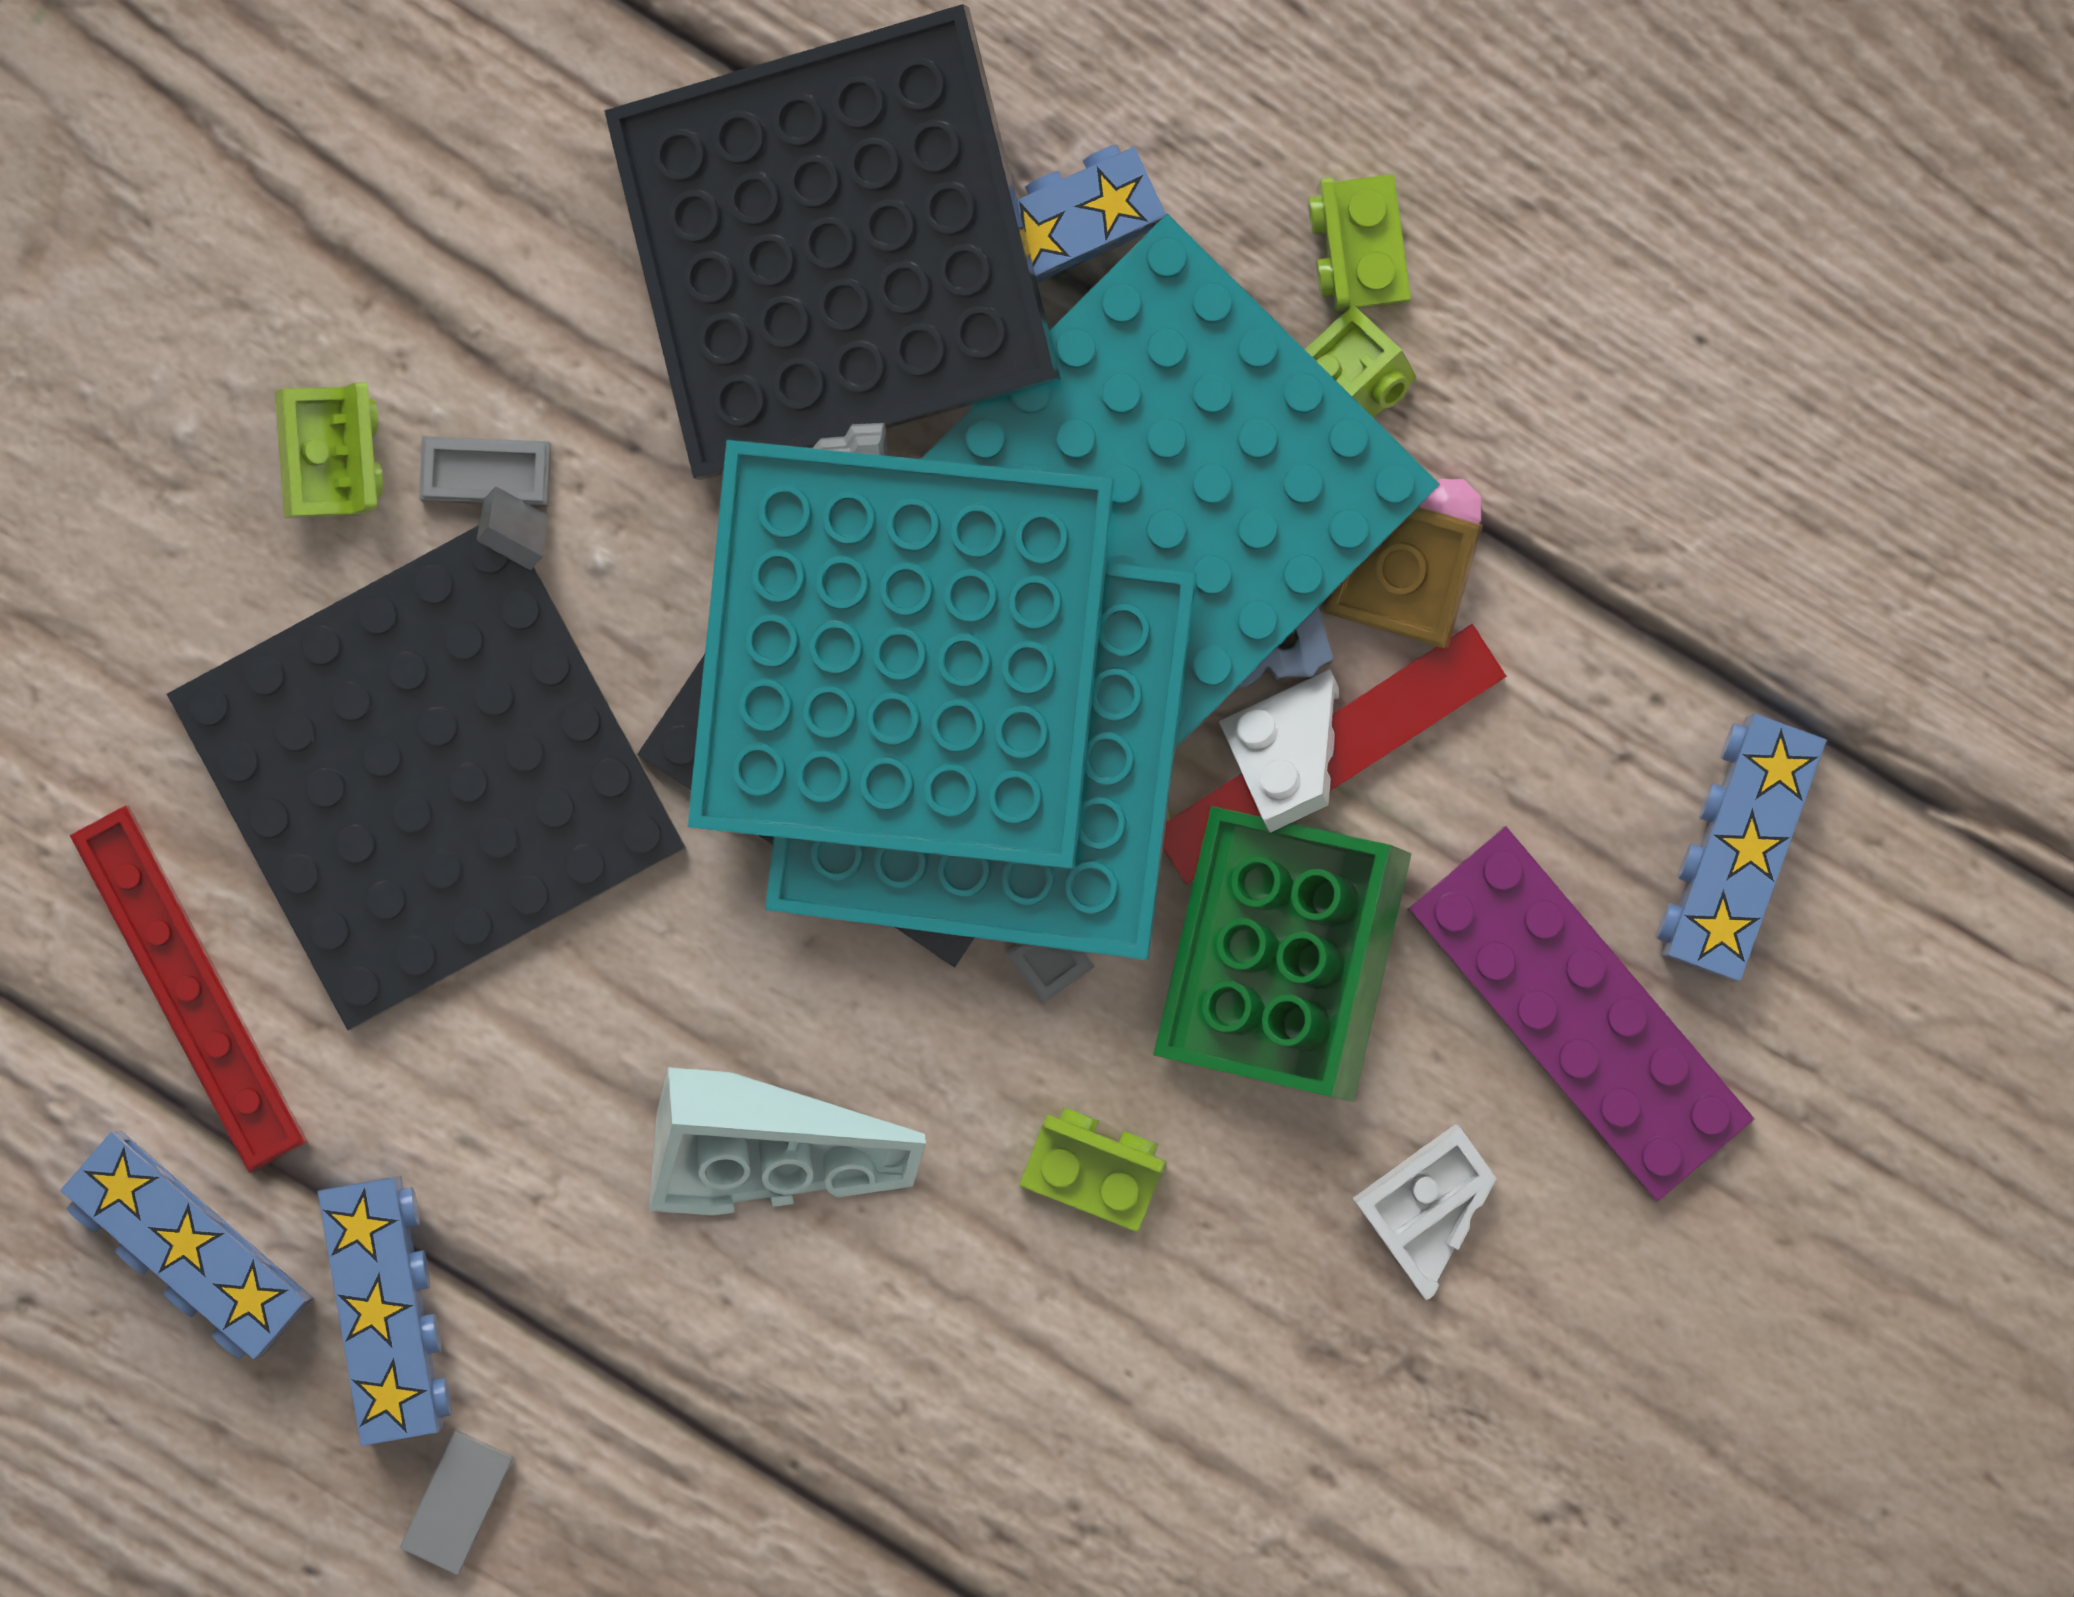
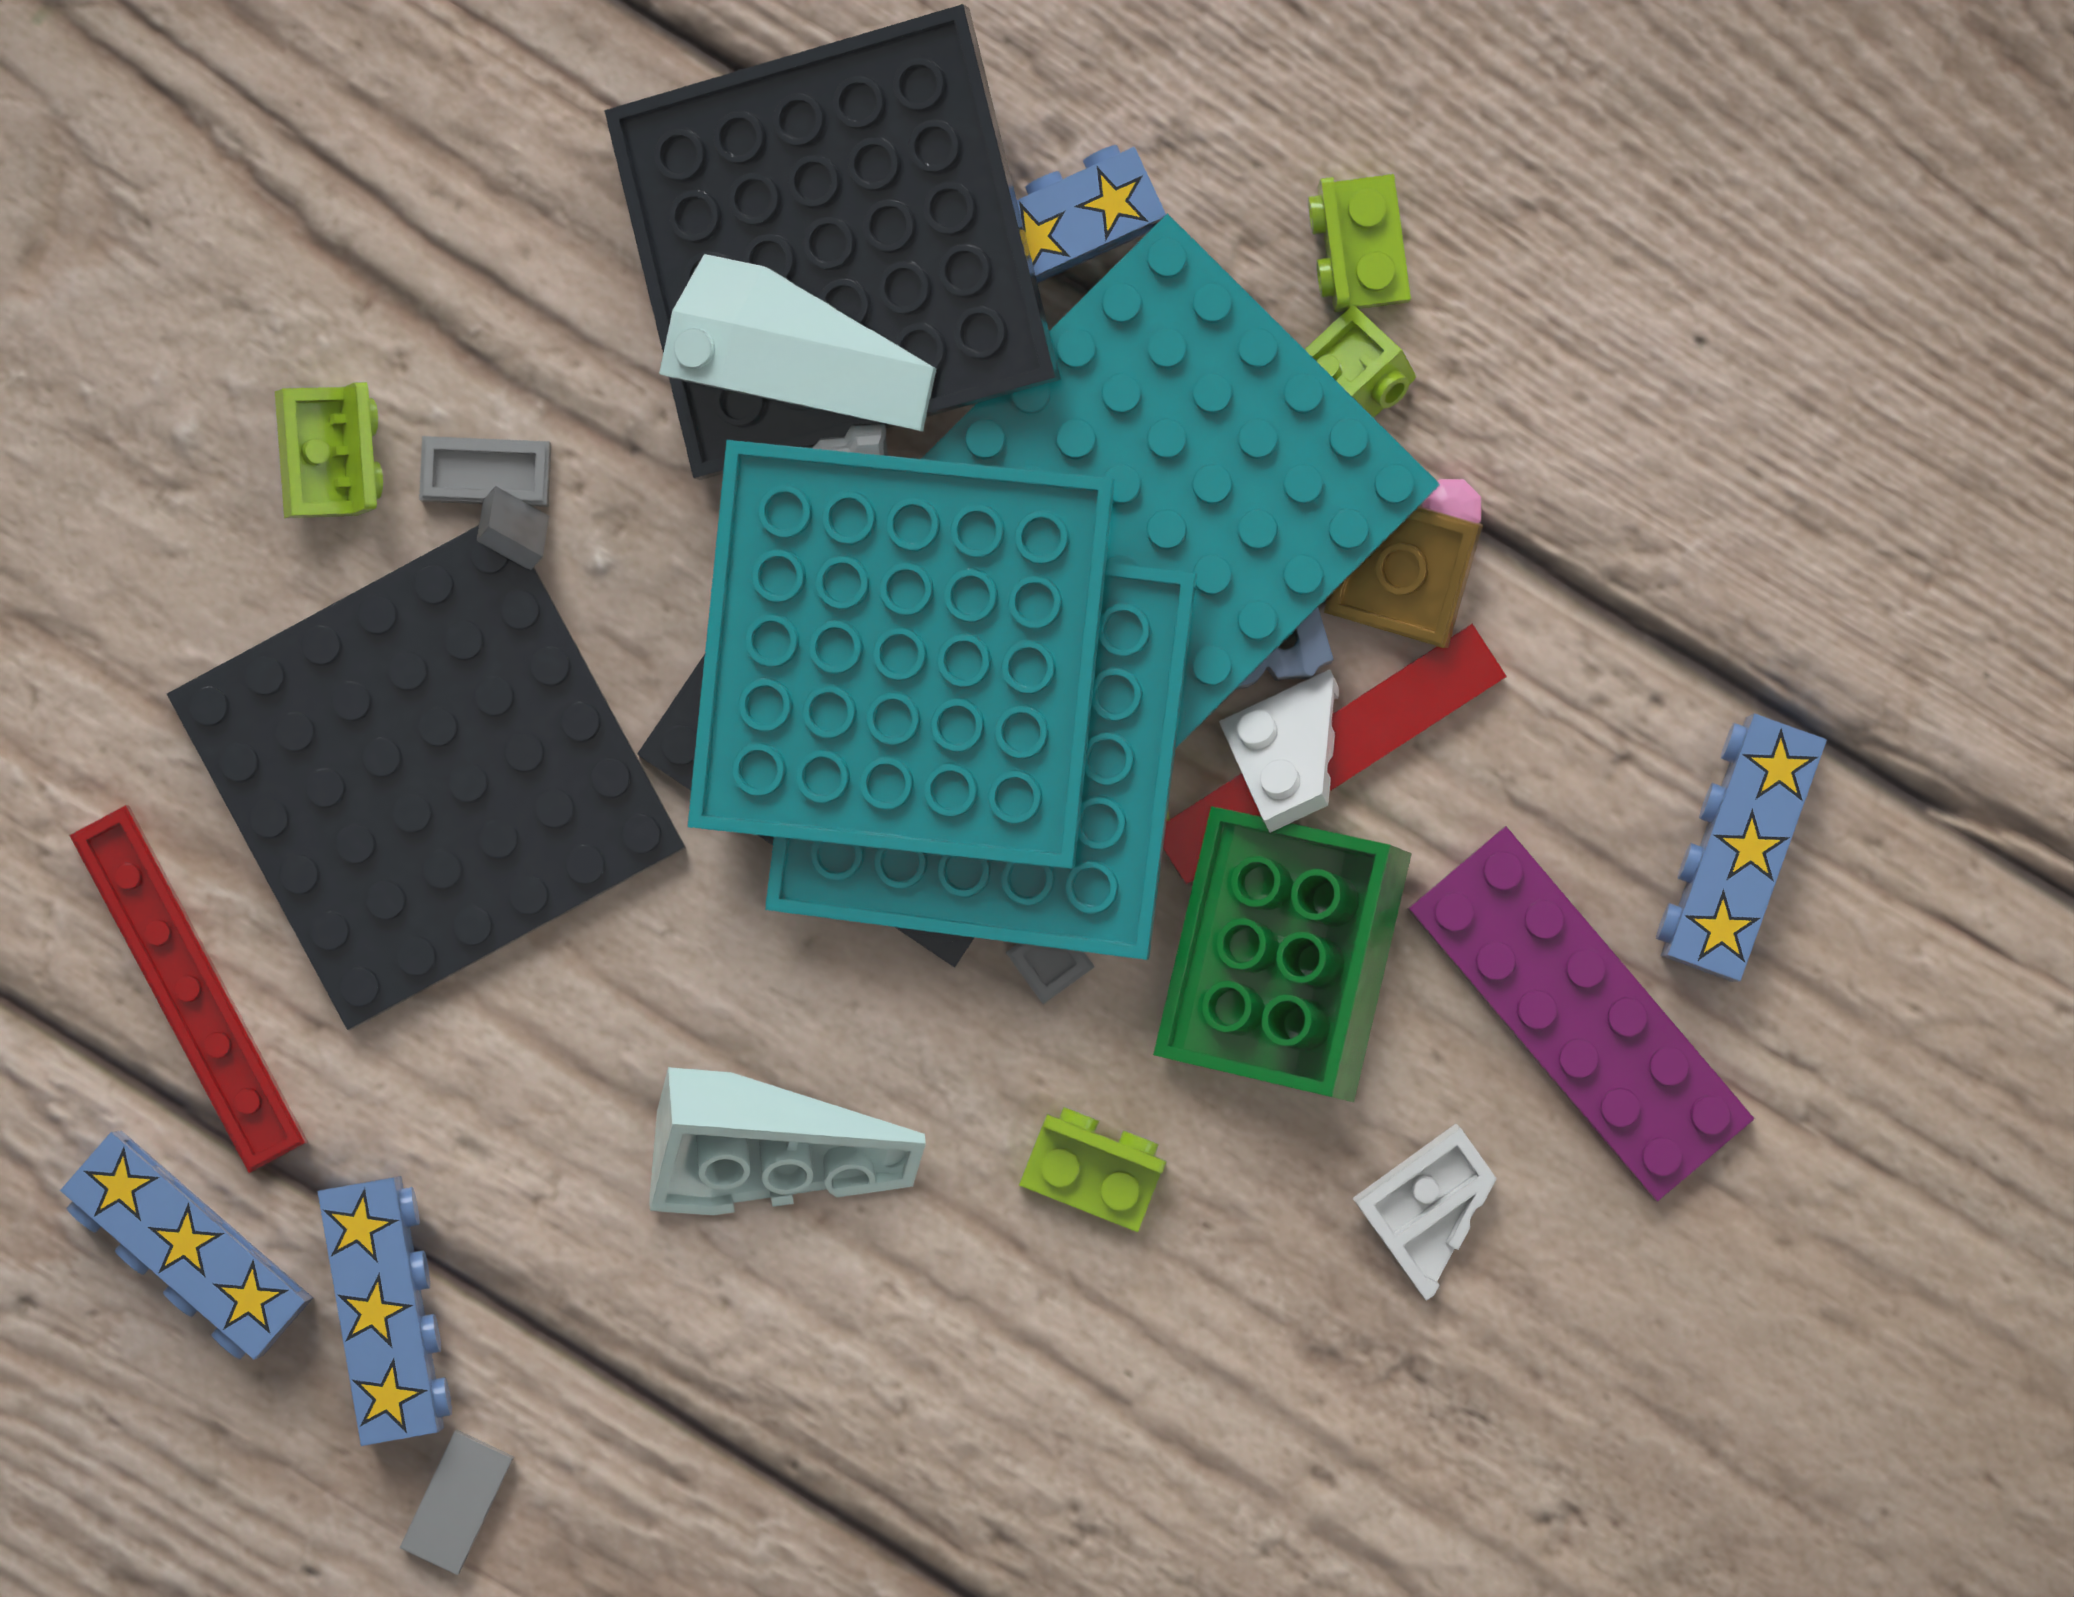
none -> light aqua wedge [659,254,937,432]

